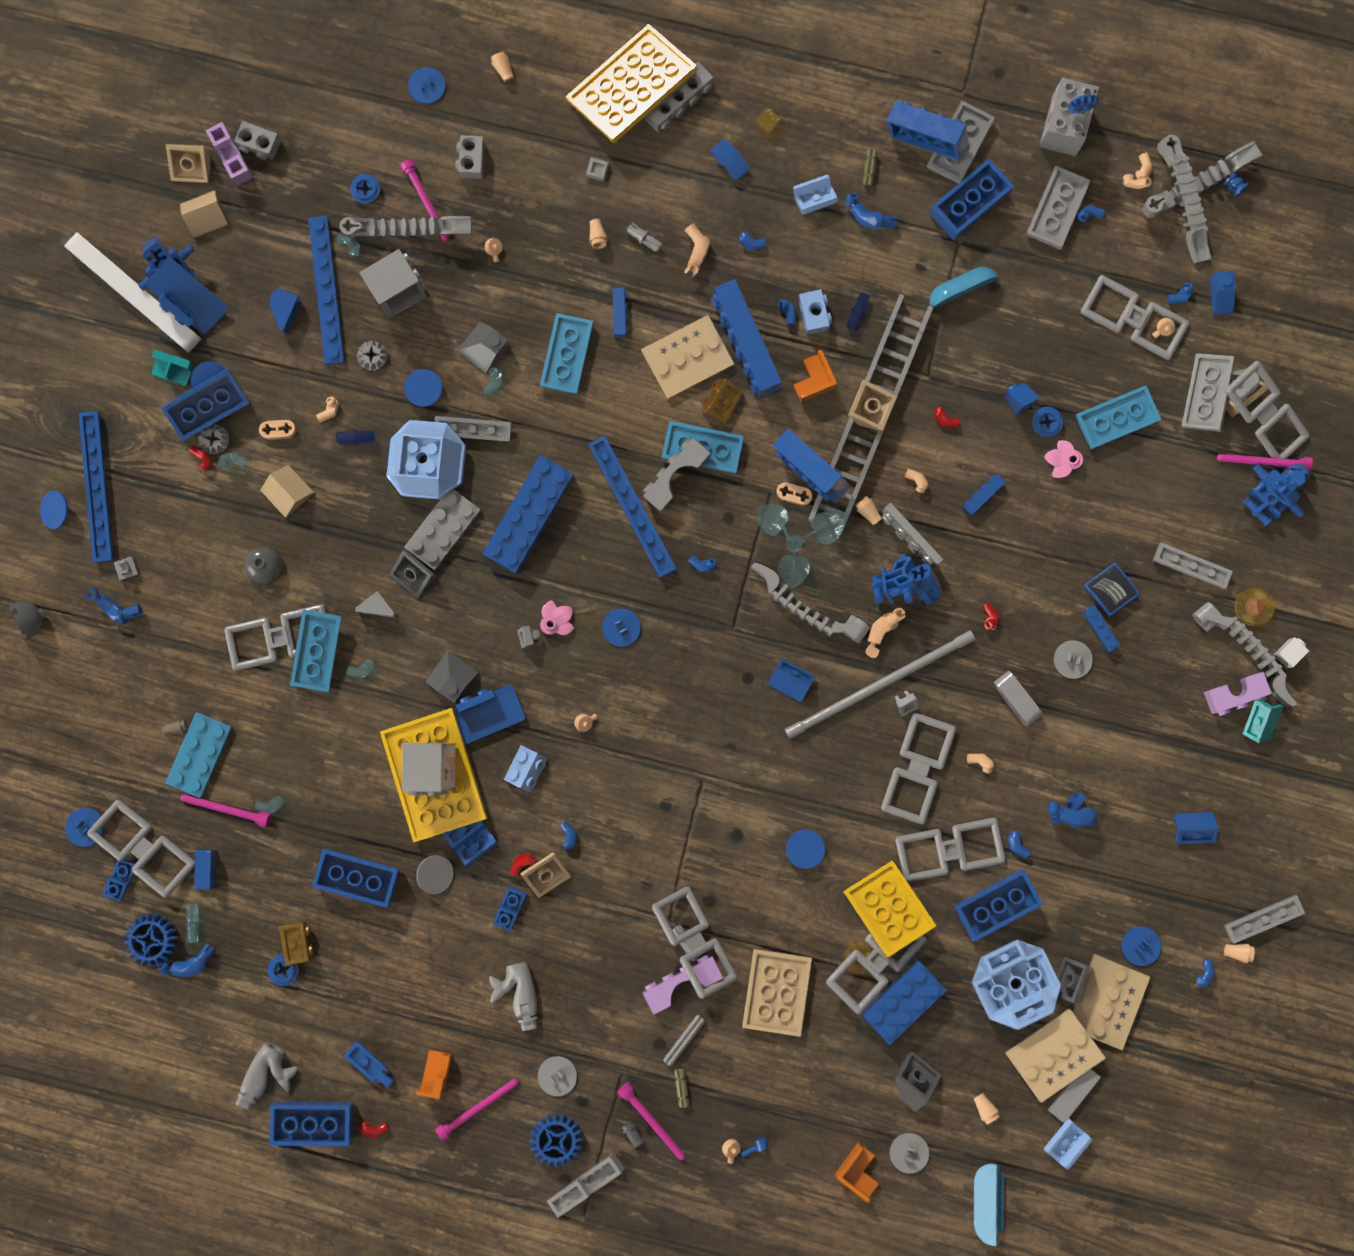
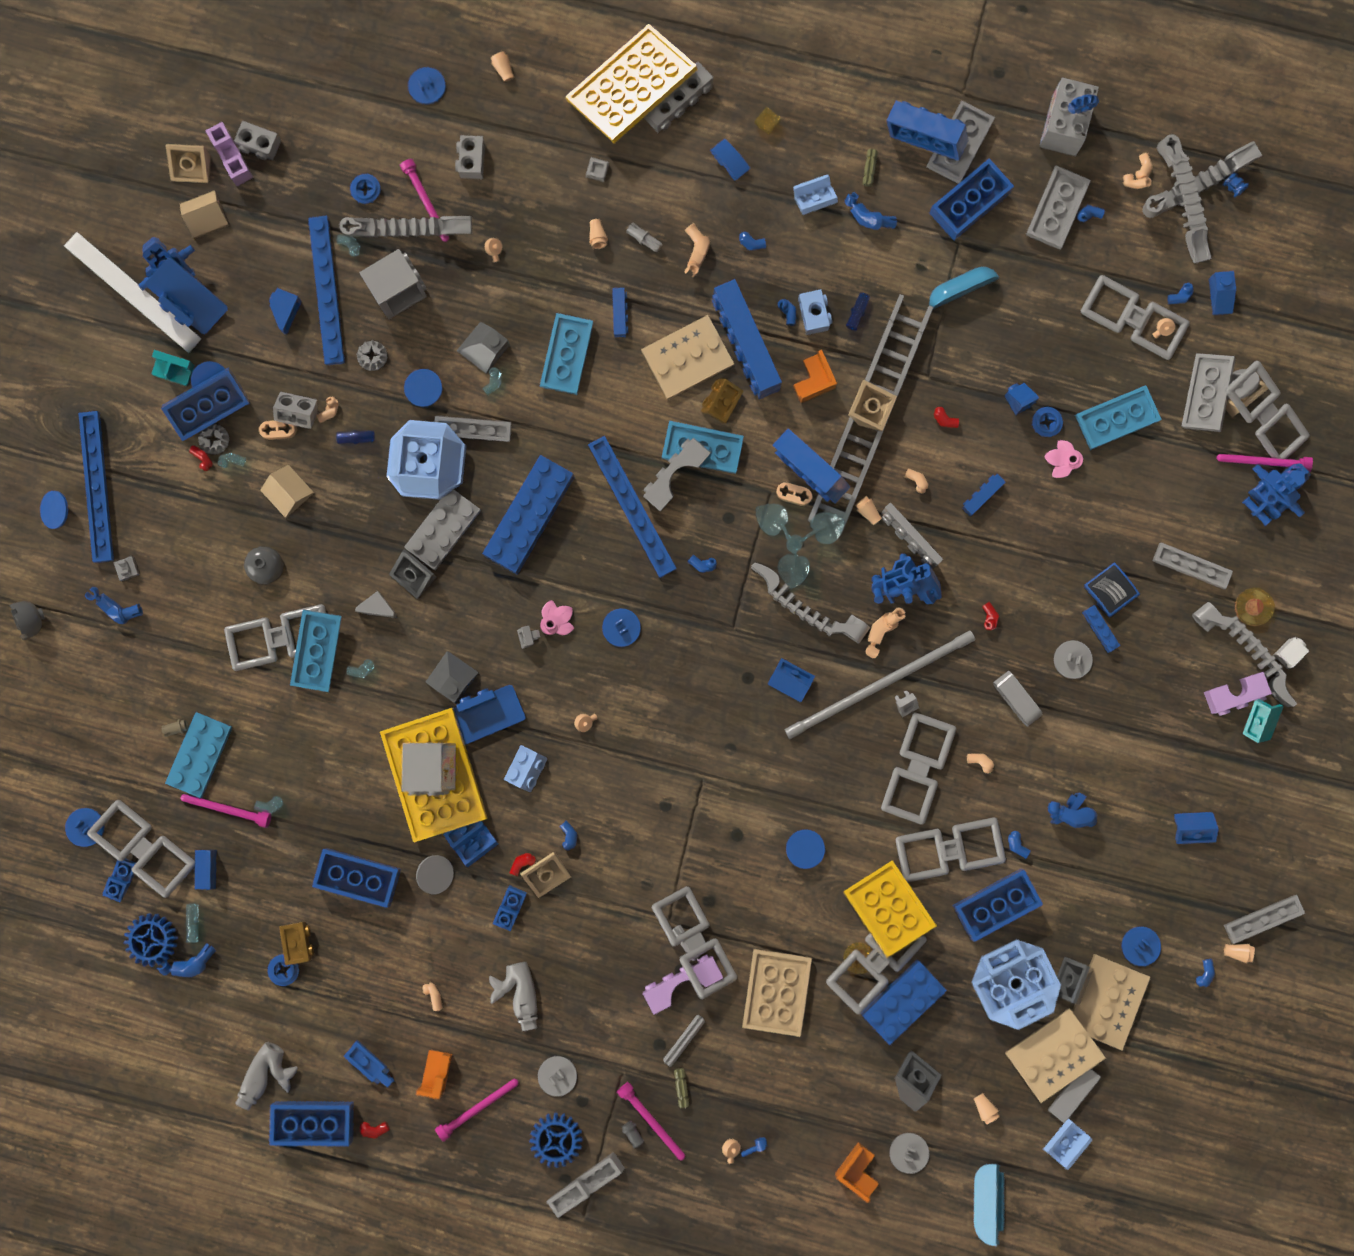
none -> light grey brick [273,392,318,429]
none -> light nougat arm [423,982,443,1011]

